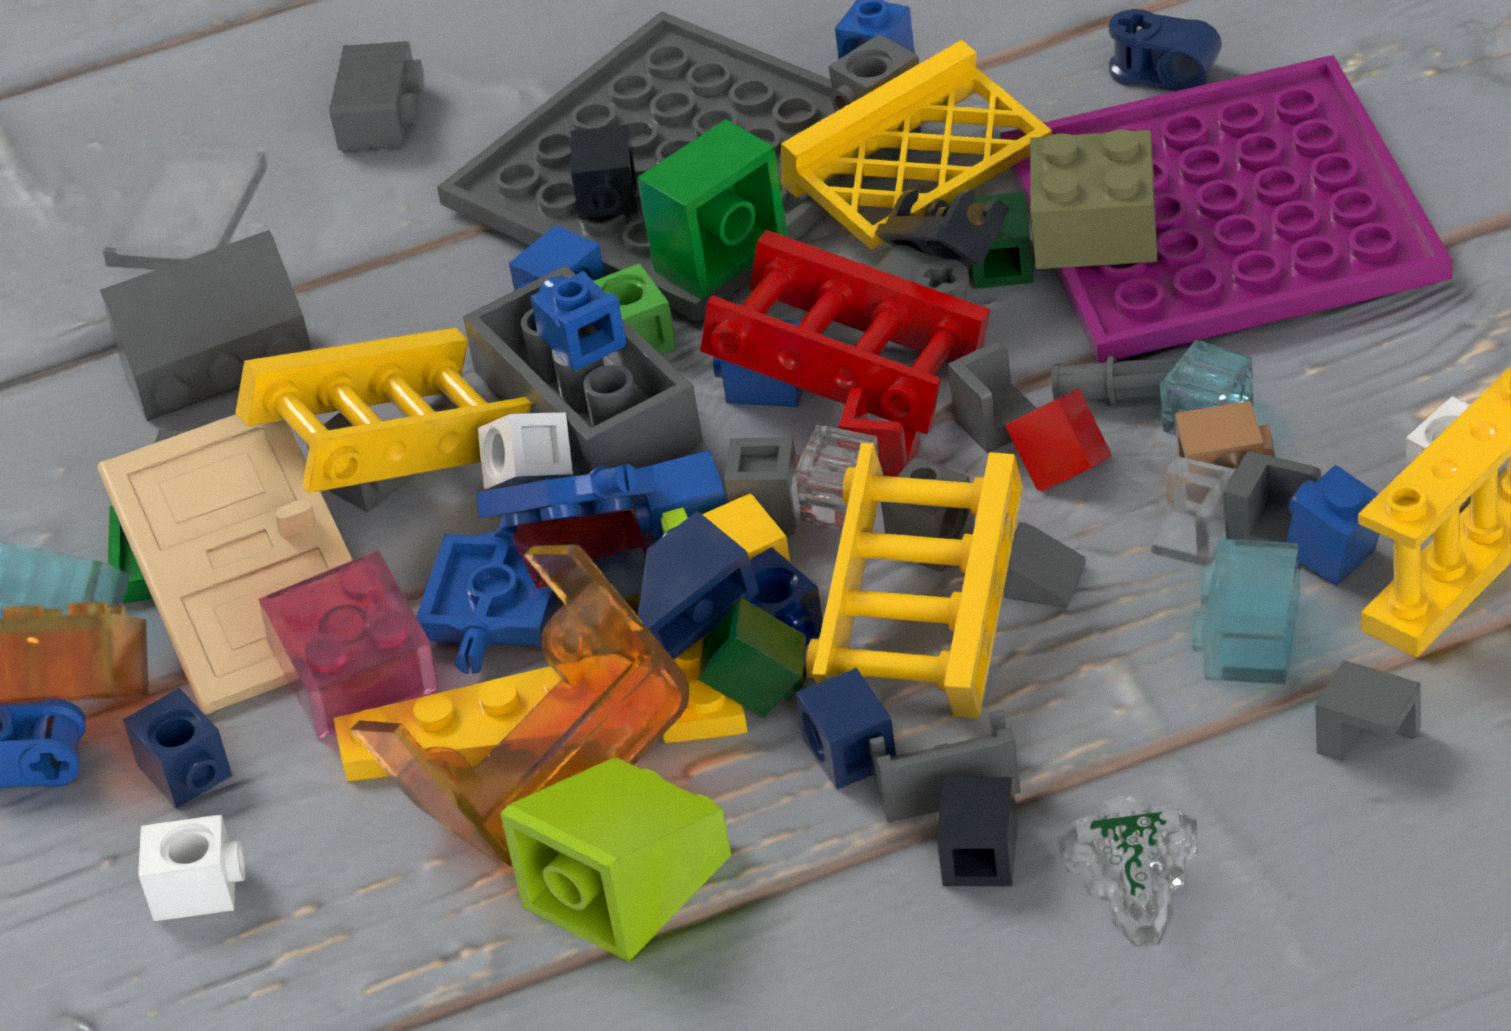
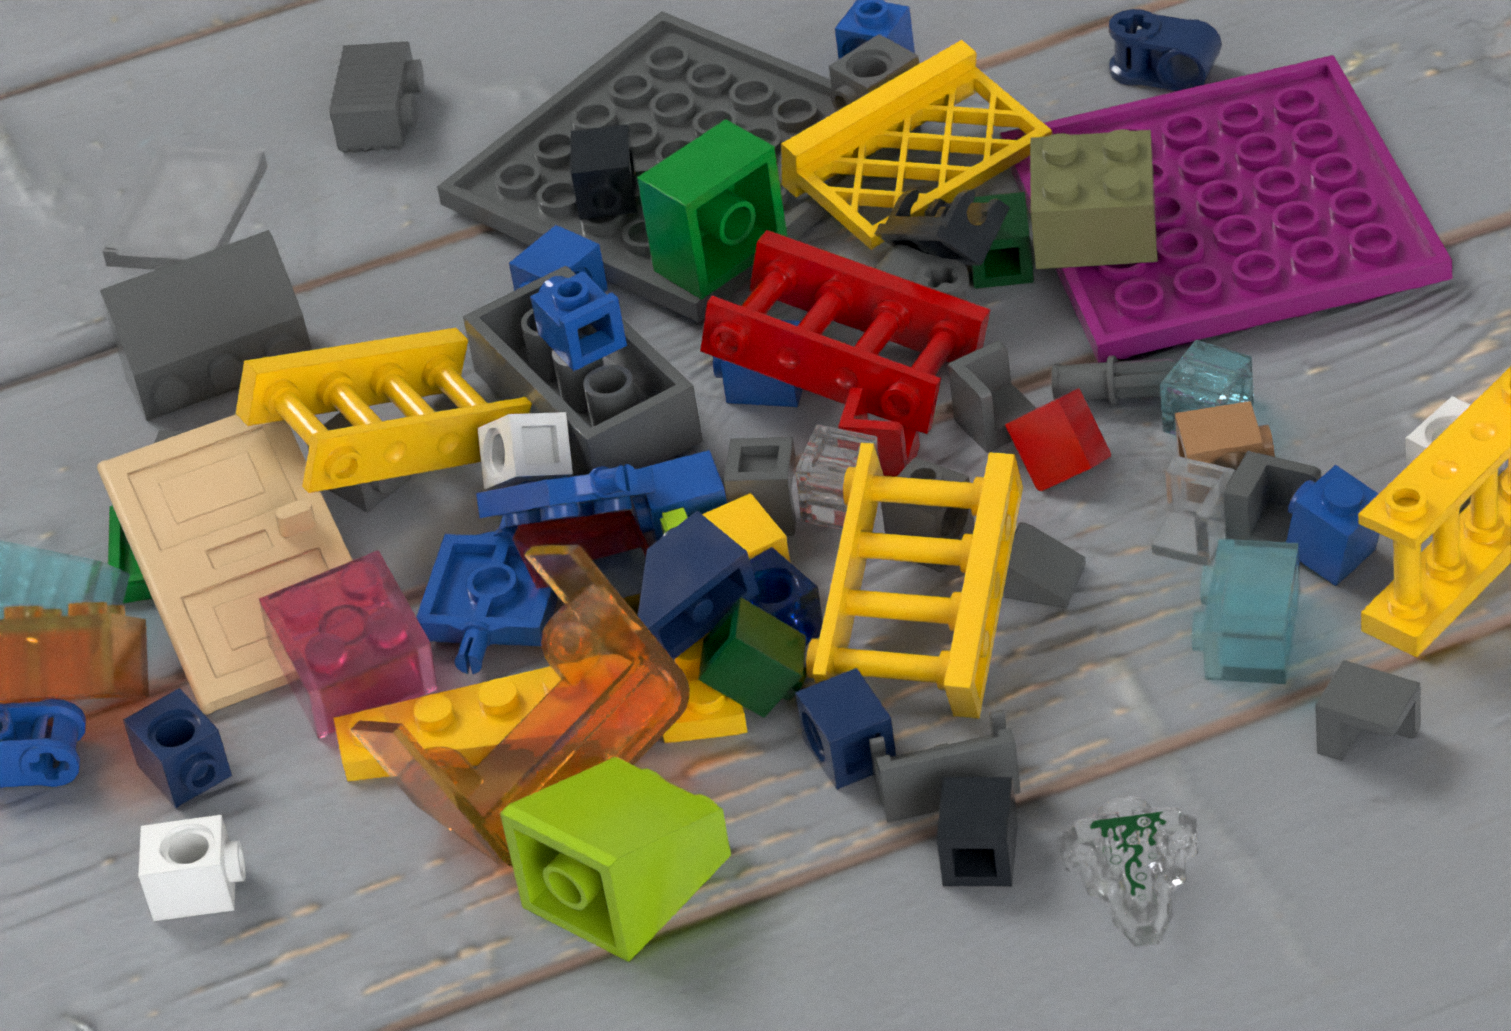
bright green brick [594,263,677,354] -> none

